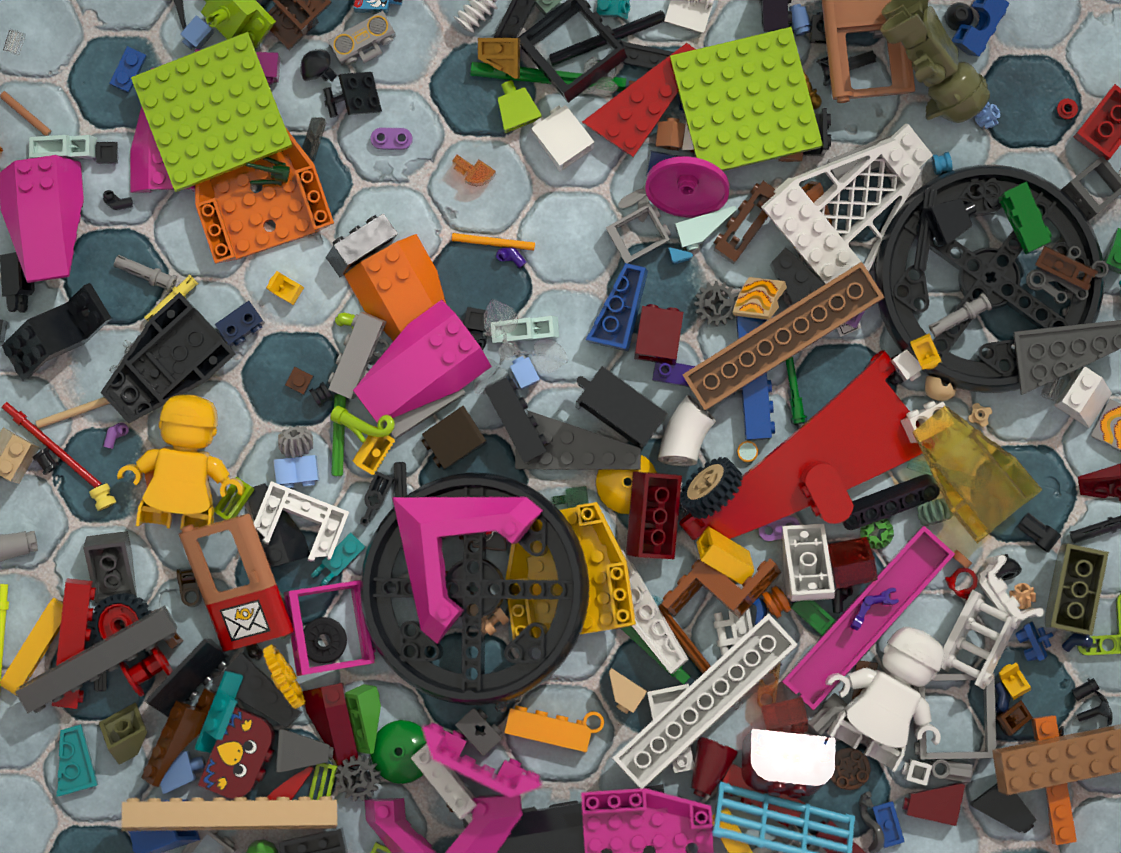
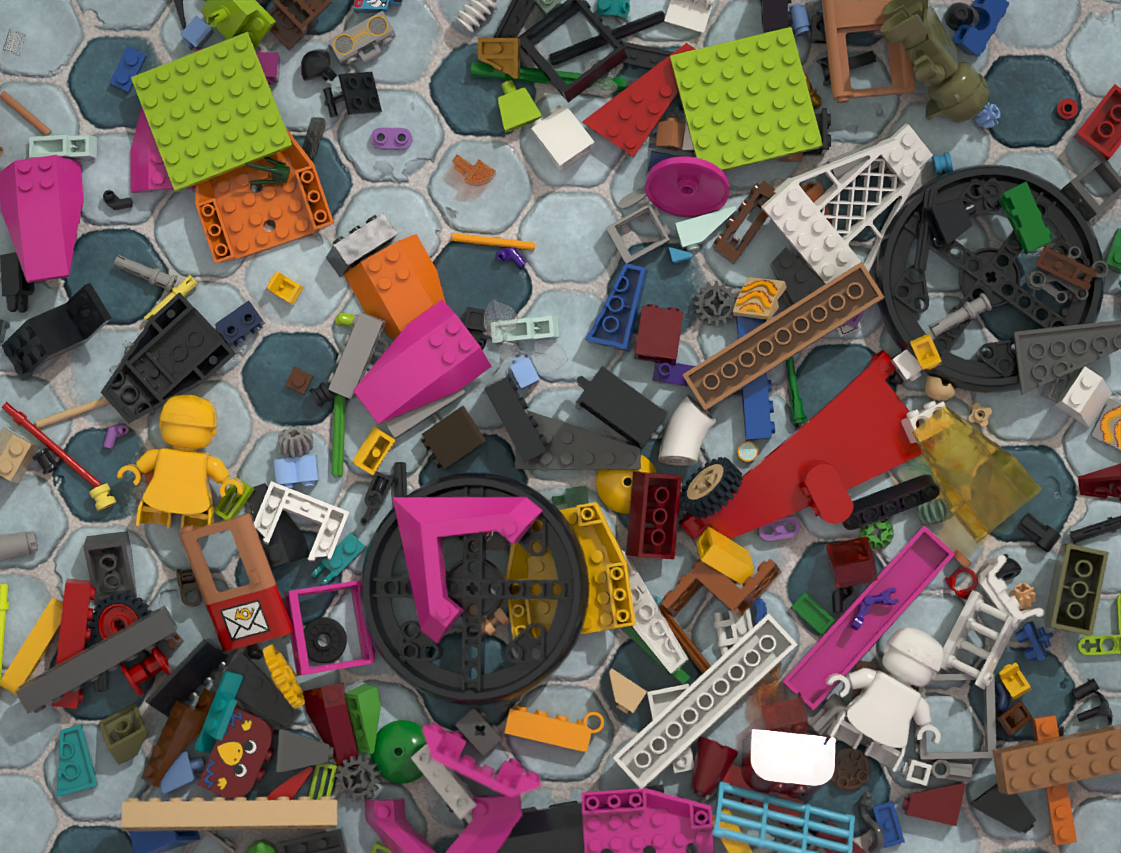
black plate [96,142,118,164] -> none
lime plant [331,406,395,443] -> none
orange wheel [761,585,791,619] -> none
white brick [782,524,835,601] -> none
dark blue arm [1062,633,1093,652] -> none

